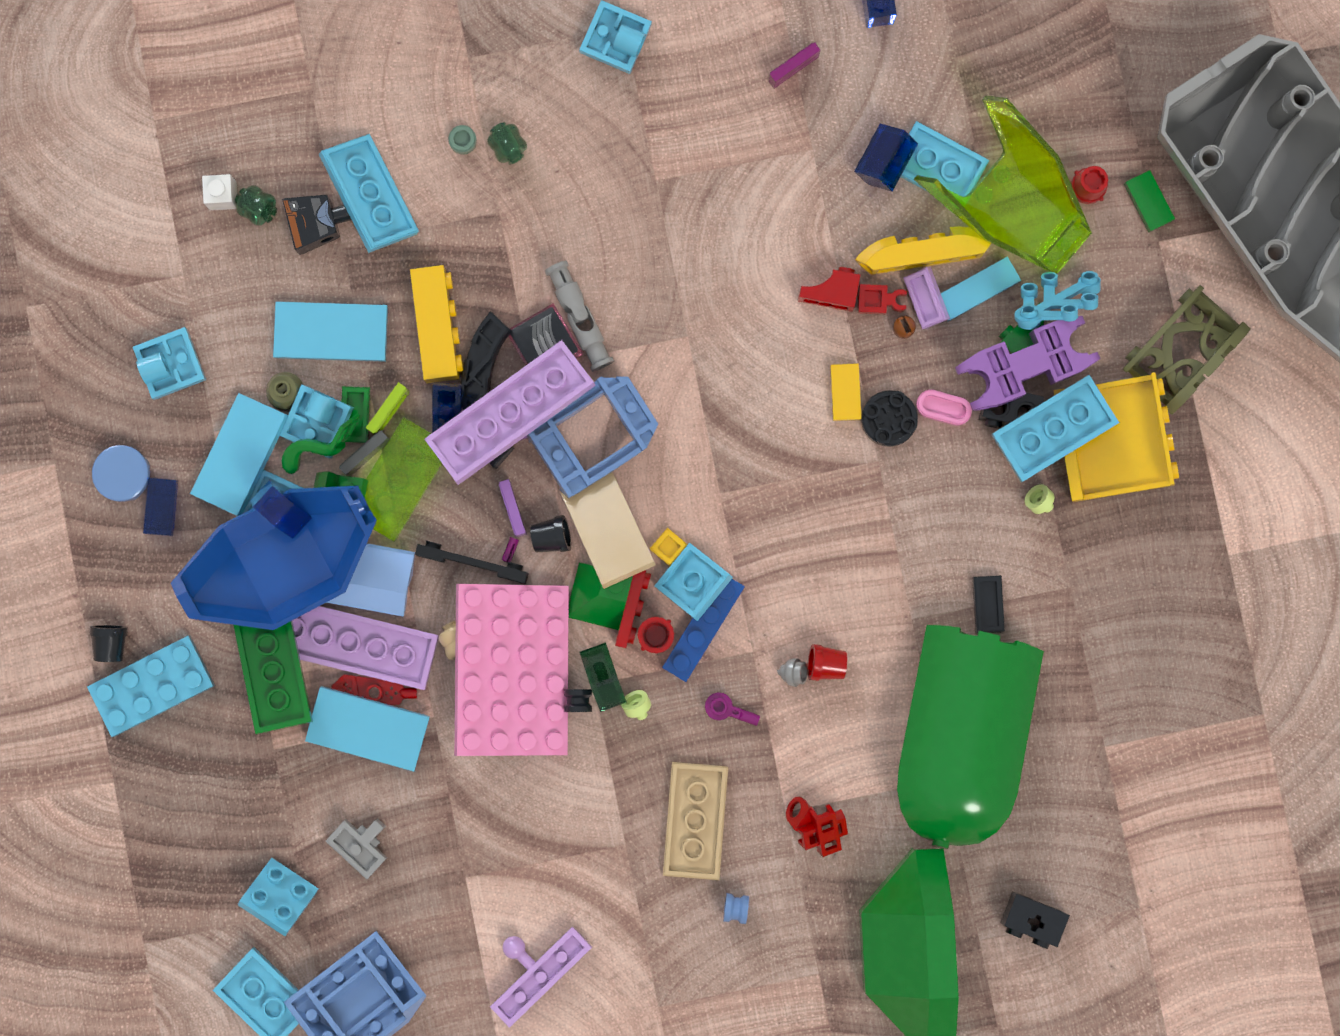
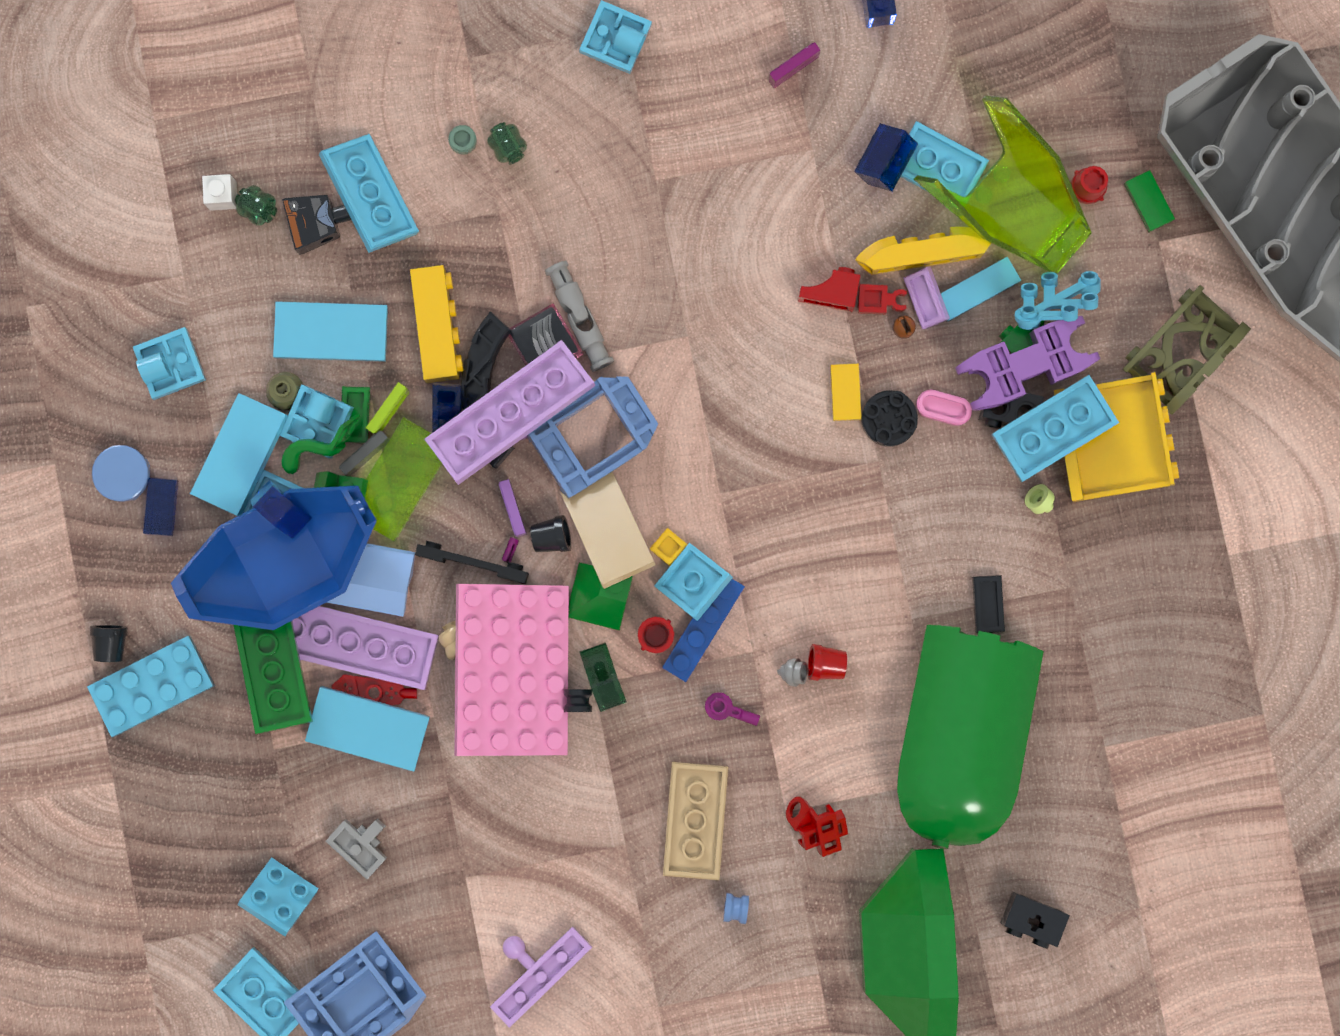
red plate [615,569,651,649] -> none
yellowish green tile [621,690,651,720] -> none

